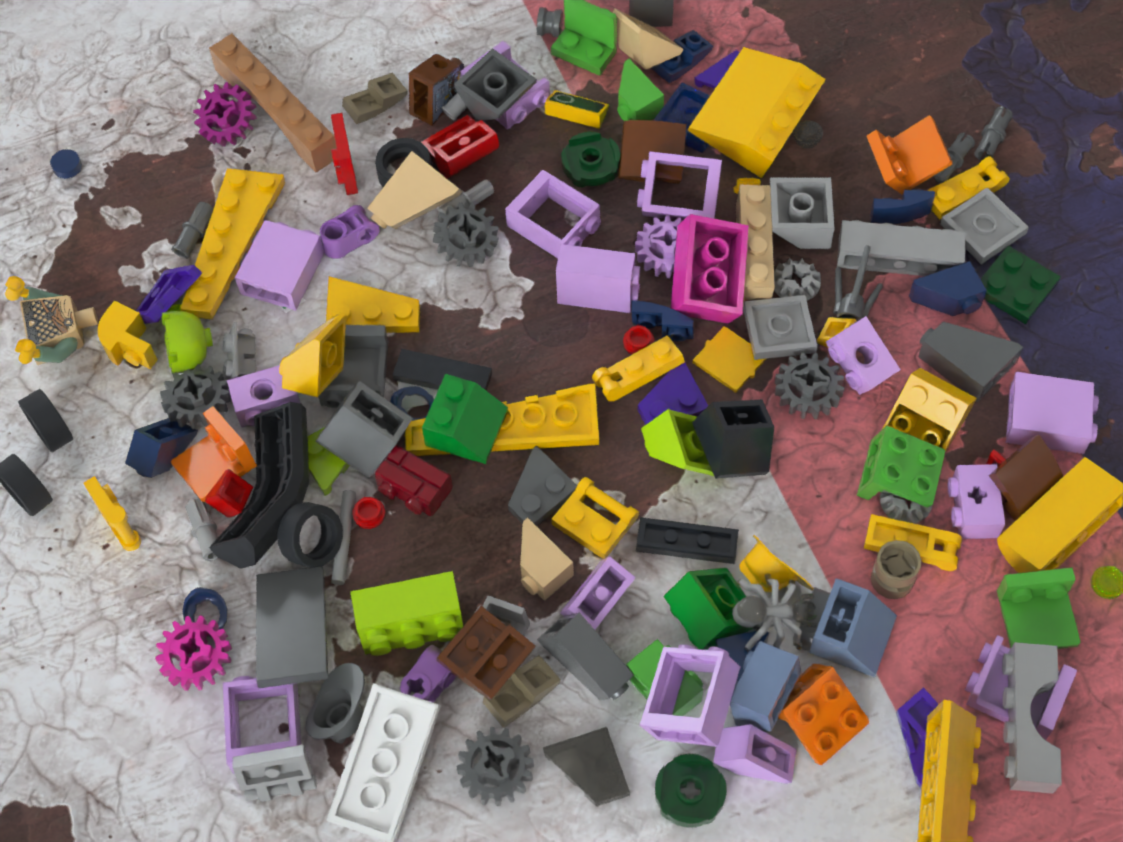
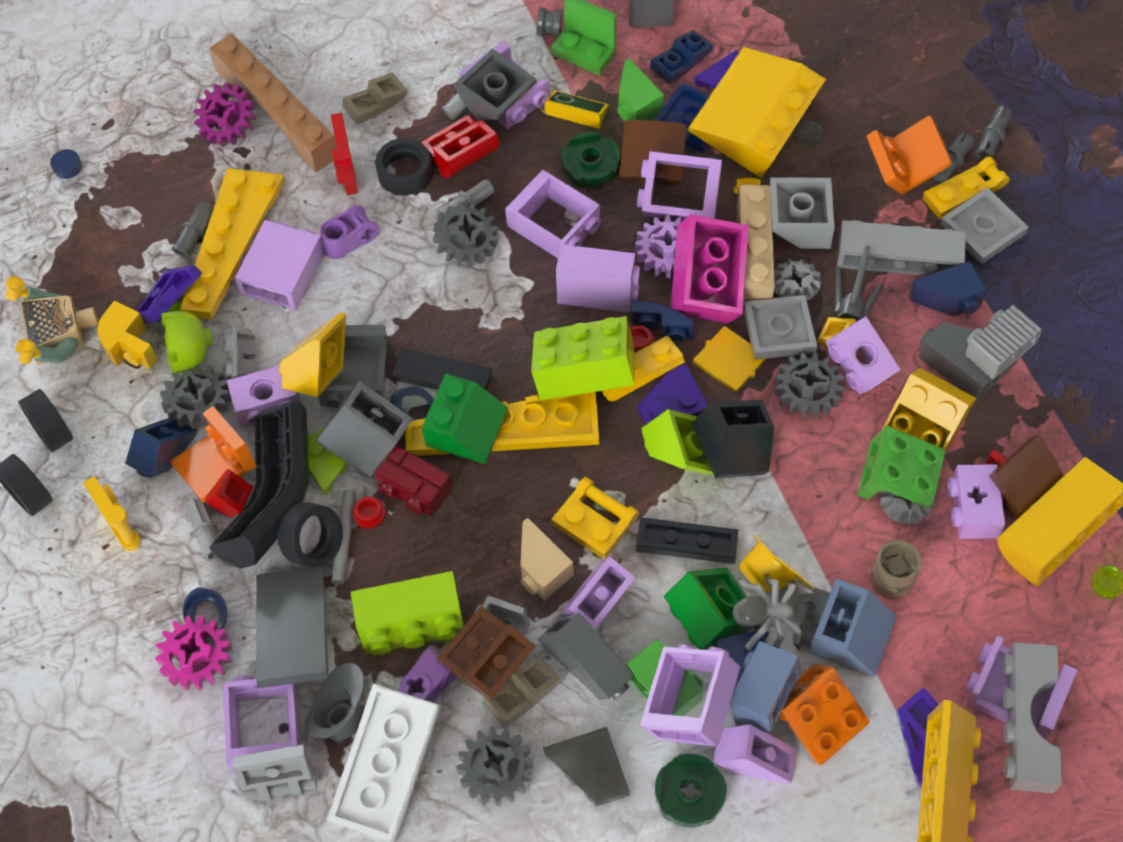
yellow wing [326,276,420,333] -> none
tan slope [367,151,463,229] -> none
reddish brown torso [409,54,464,126] -> none
dark grey wing [508,446,577,526] -> none
tan slope [613,8,683,70] -> none
yellow plate [863,514,962,571] -> none
dark blue slope [870,189,935,225] -> none
dark green plate [980,246,1061,324] -> none
bright green bracket [997,568,1081,649] -> none
lavender brick [1006,372,1099,454] -> none
none -> lime brick [531,316,635,401]
none -> light grey brick [965,305,1043,379]

